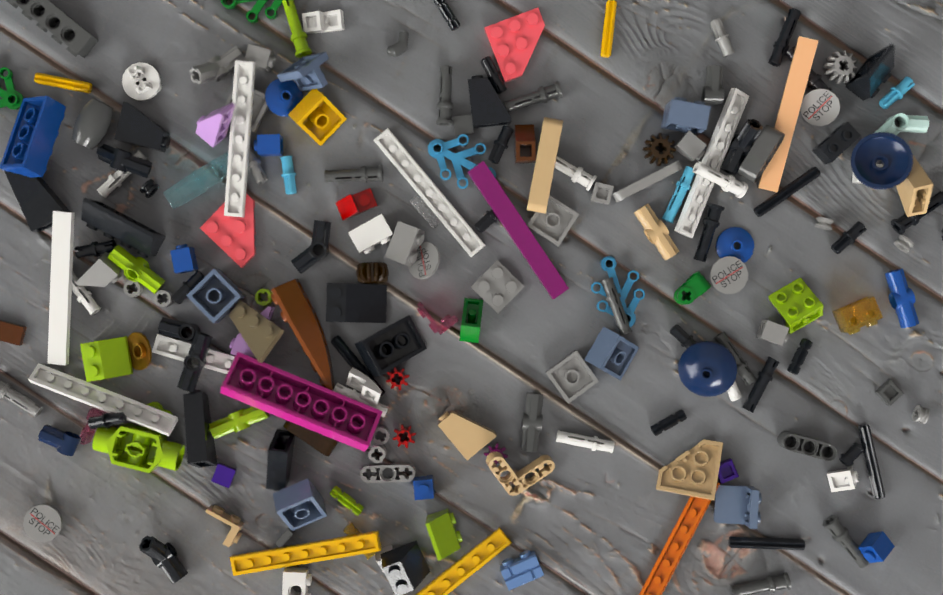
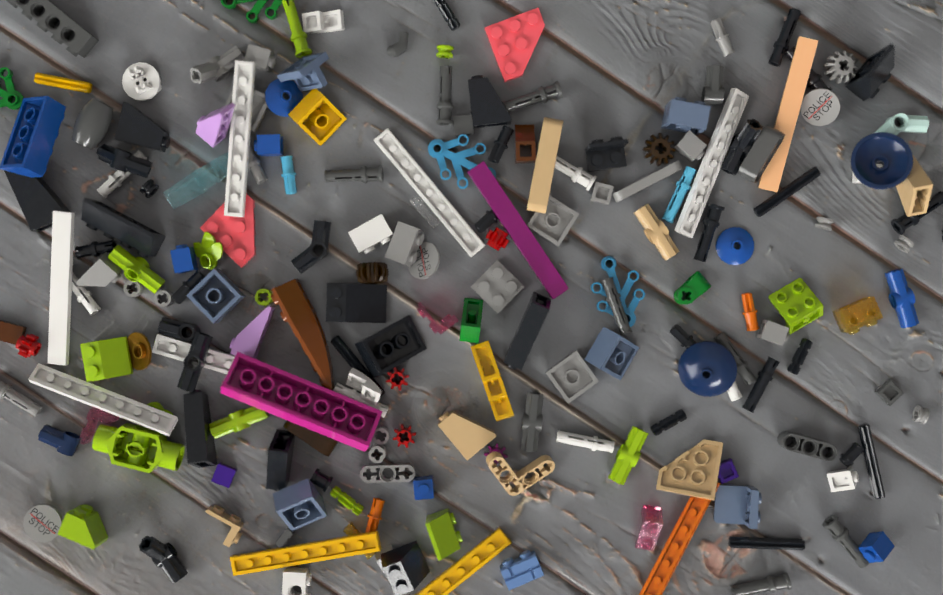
black axle [88,412,127,429] -> none
dark tan wing [229,300,284,363] -> none
red slope [336,188,378,221] -> none
black axle [481,56,507,95] -> none
yellow axle [600,0,617,58] -> none
white pin [693,161,748,198] -> none
light grey piece [710,256,748,294] -> none
black brick [812,122,861,165] -> none
black axle [831,221,867,254] -> none
medium azure axle [879,77,915,109] -> none
none -> red gear [16,334,41,358]
none -> lime slope [58,504,108,550]
none -> lime plate [193,232,223,270]
none -> black bush [310,468,333,492]
none -> orange axle [365,498,385,533]
none -> lime bush [436,45,454,58]
none -> yellow slope [471,341,514,422]
none -> red gear [485,227,509,251]
none -> black slope [504,292,551,370]
none -> black bracket [585,136,628,172]
none -> lime piece [608,426,648,485]
none -> clear pink bracket [635,505,663,551]
none -> orange axle [741,292,759,331]

